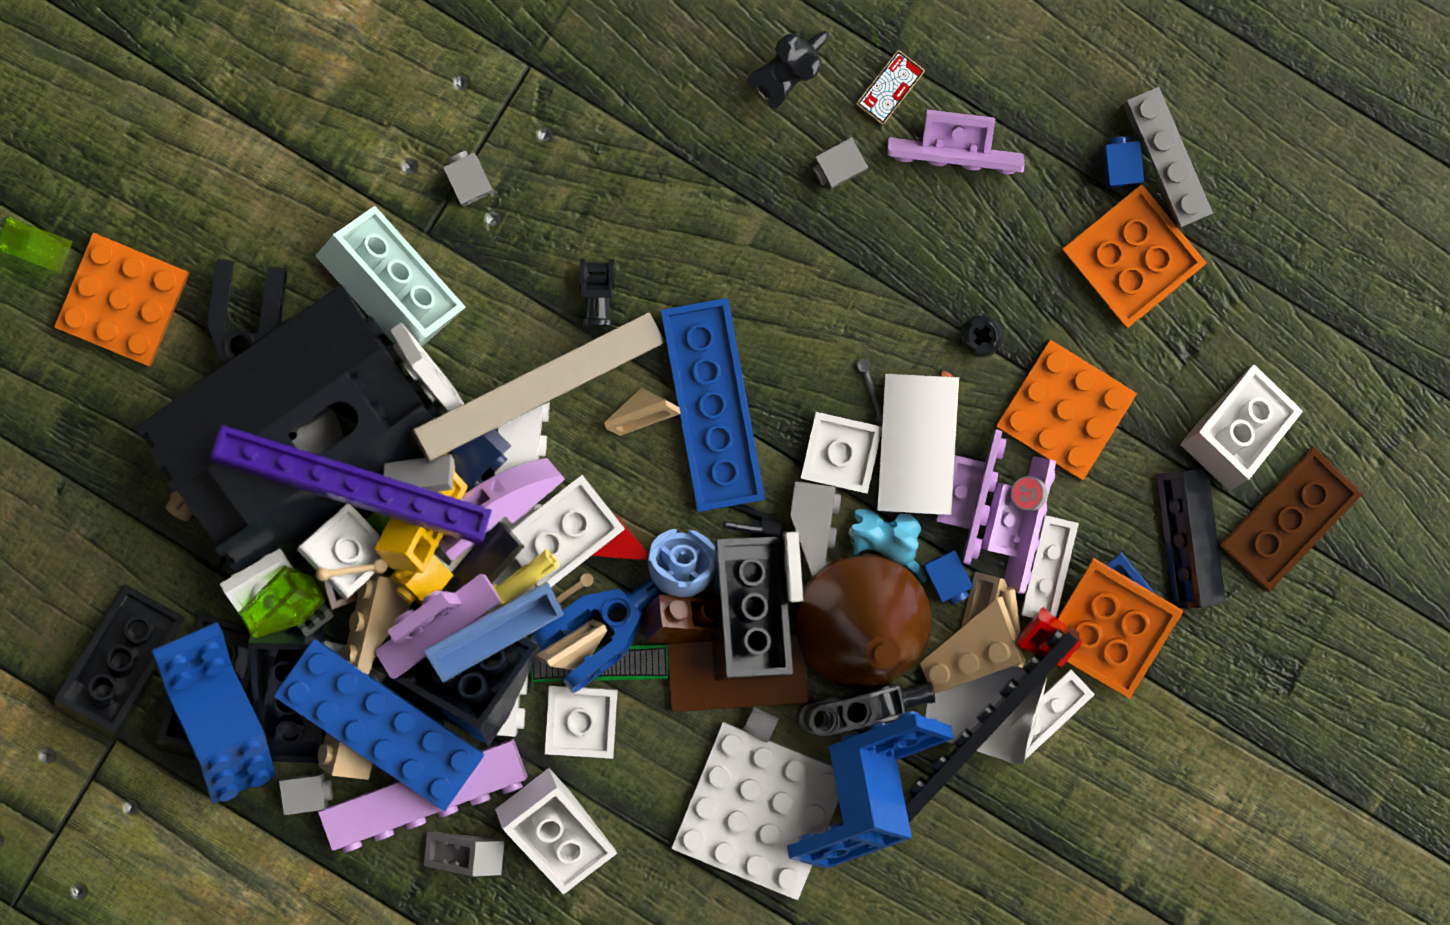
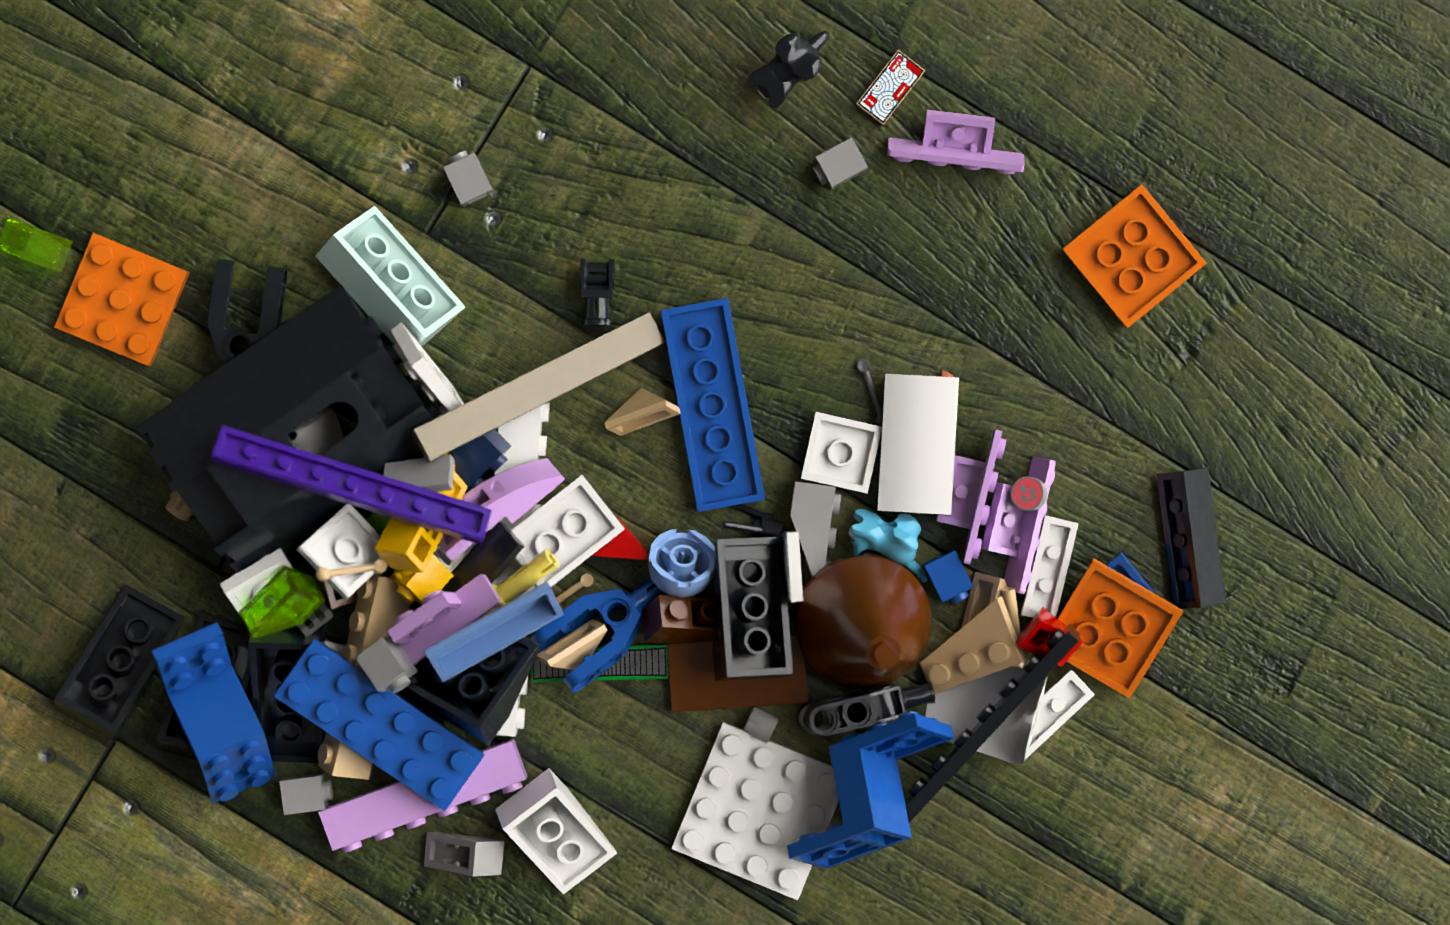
white plate [545,685,618,759] -> none
black piece [960,315,1003,358] -> none
orange plate [995,339,1137,480] -> none
blue brick [1102,136,1144,188] -> none
light grey arch [1122,87,1213,228] -> none
white slope [1180,365,1303,491] -> none
reddish brown tile [1218,446,1363,592] -> none
none -> light grey brick [356,637,418,693]

